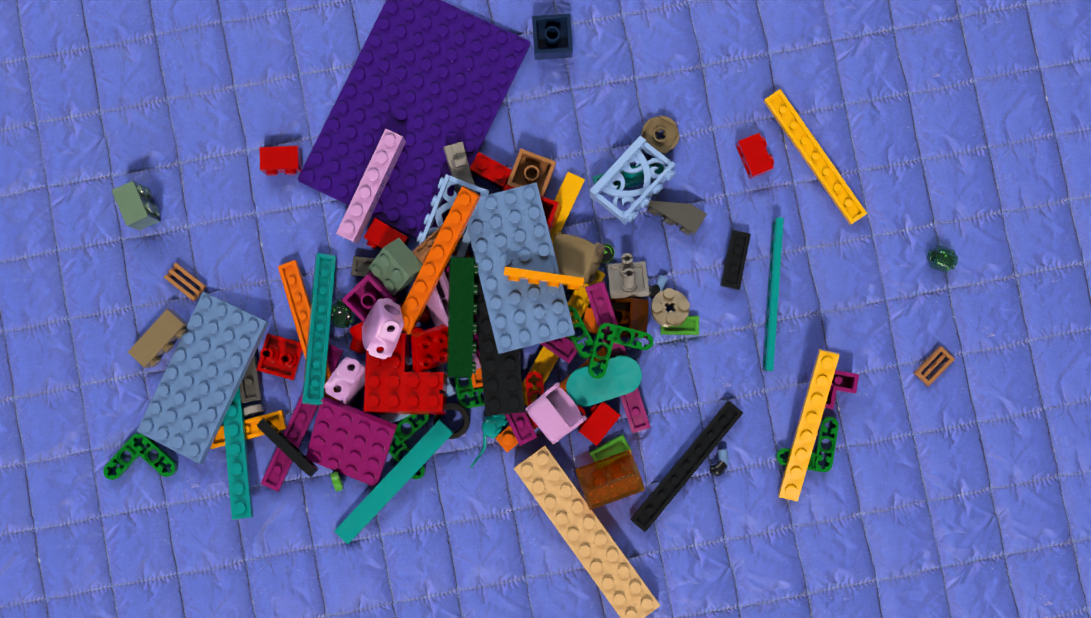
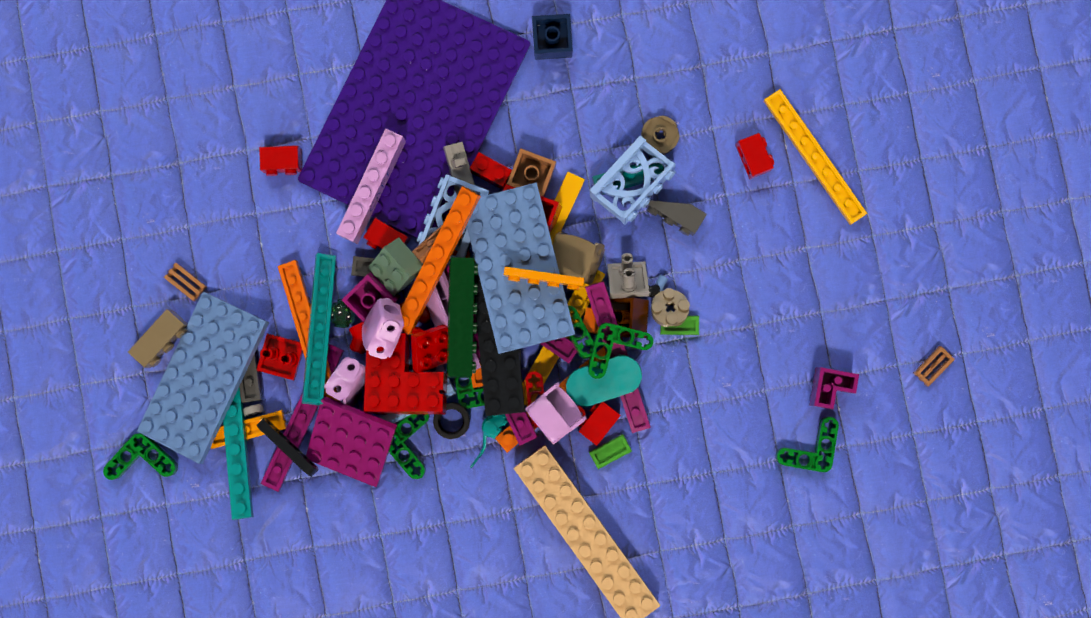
sand green brick [111,181,161,231] -> none
bright green tile [330,471,344,492] -> none
teal tile [334,419,454,544] -> none
clear orange brick [575,449,645,510] -> none
black tile [601,244,615,263] -> none
black plate [630,400,743,532] -> none
arm [710,449,729,476] -> none
black plate [720,230,751,290] -> none
teal tile [762,217,784,371] -> none
yellow plate [778,349,840,502] -> none
head [927,245,958,273] -> none

